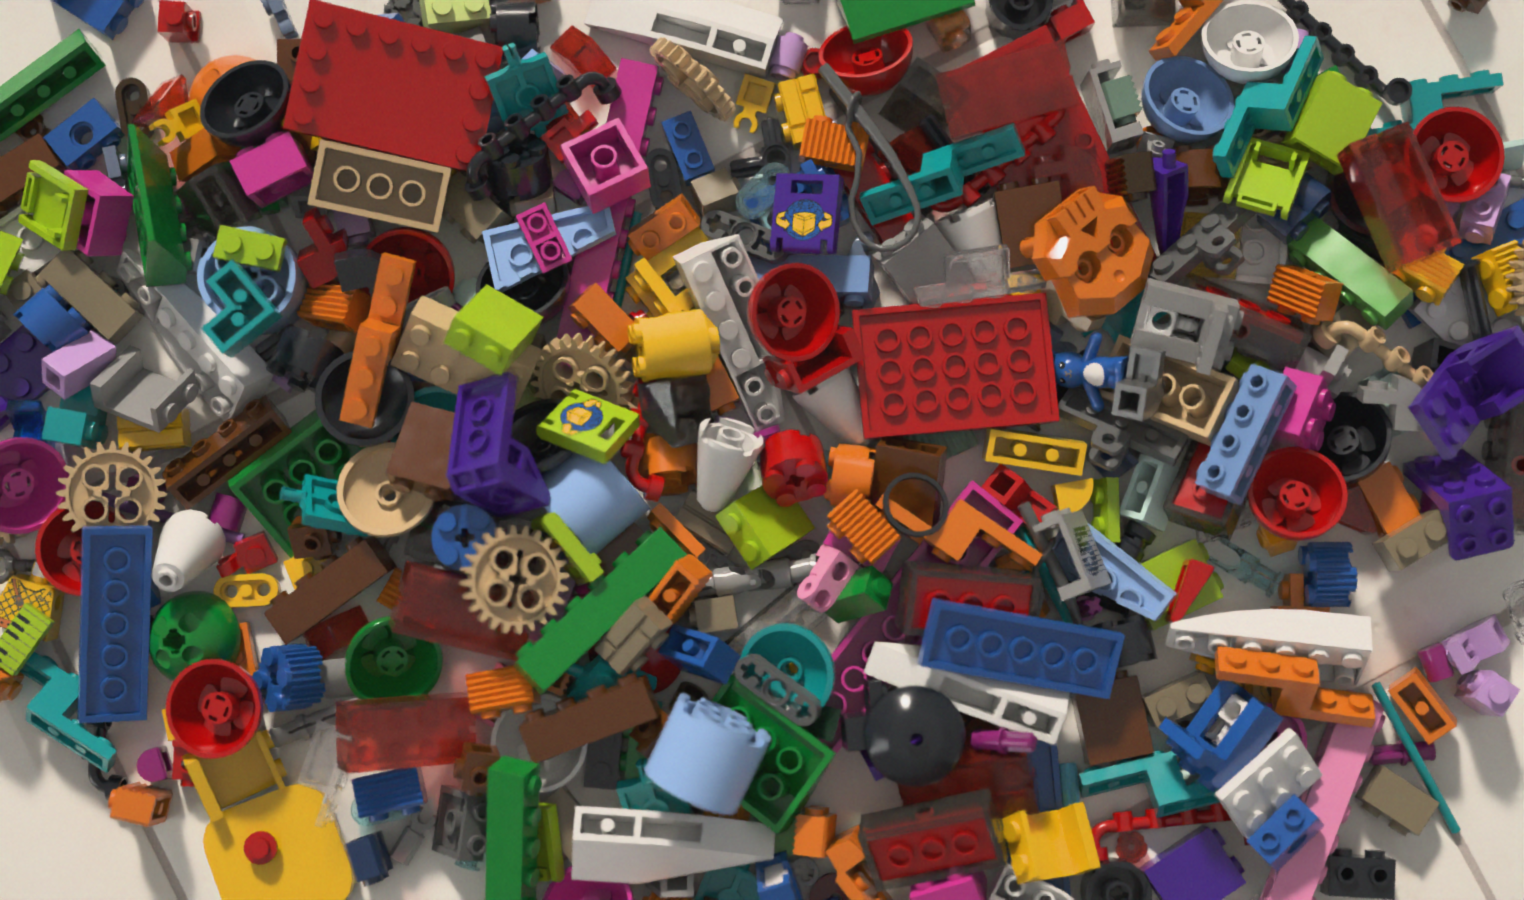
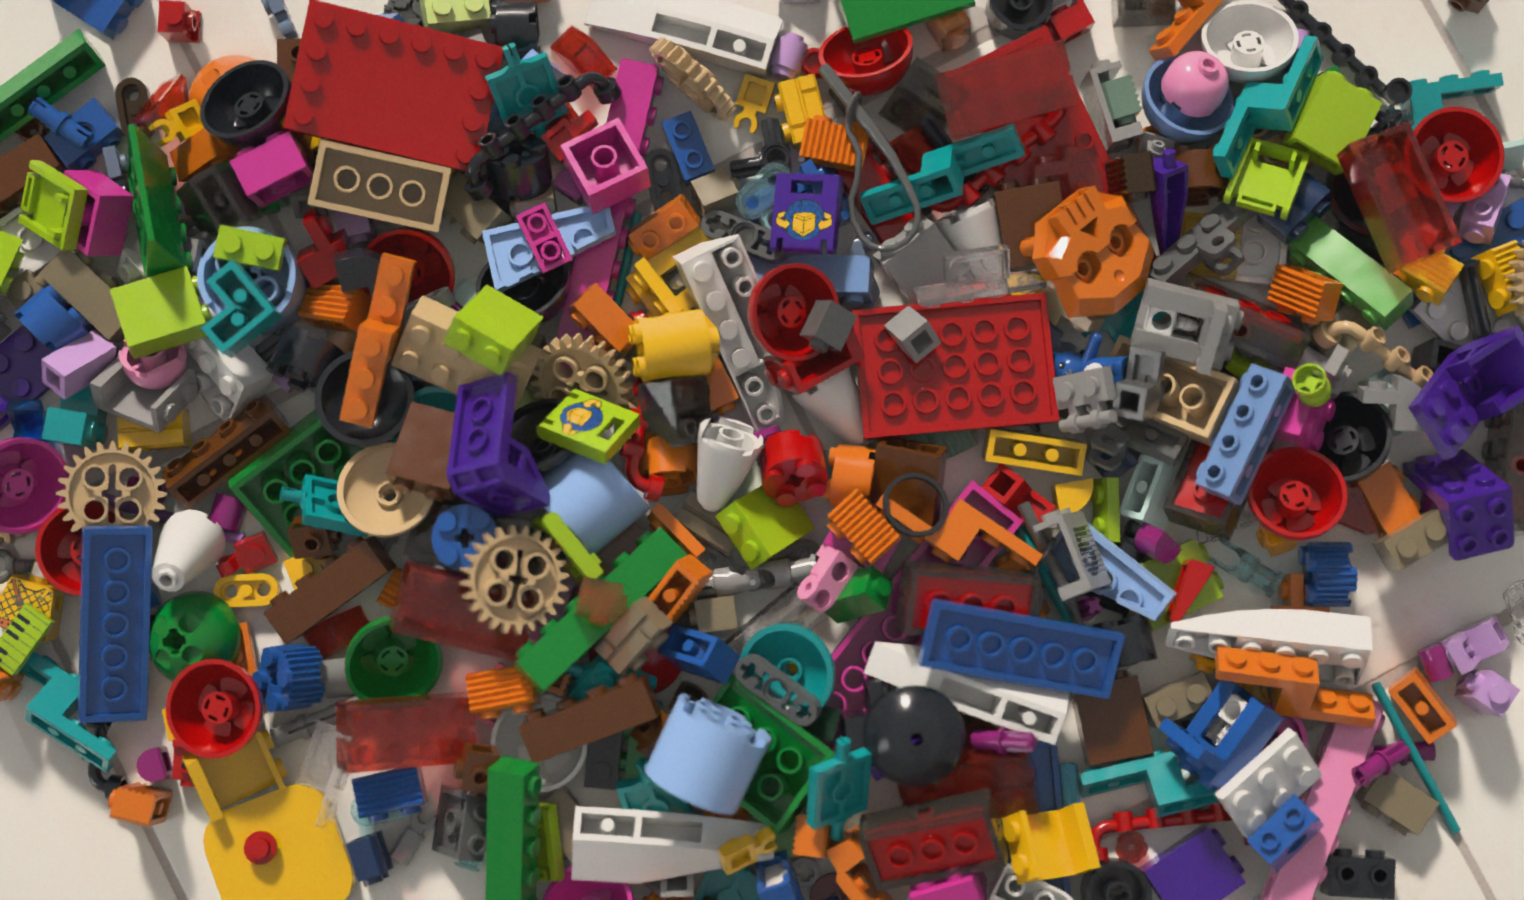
none -> blue pin [28,97,94,151]
none -> lime brick [109,266,212,359]
none -> bright pink cylinder [118,340,188,390]
none -> clear orange brick [574,577,628,626]
none -> yellow plate [718,827,777,876]
none -> dark grey brick [800,300,857,354]
none -> teal plate [806,737,872,841]
none -> light grey brick [884,305,941,363]
none -> light grey plate [1052,366,1117,434]
none -> magenta brick [1134,524,1182,563]
none -> bright pink cylinder [1161,51,1229,118]
none -> lime wheel [1292,363,1332,407]
none -> magenta axle [1351,740,1410,786]
none -> black gear [1370,104,1414,148]

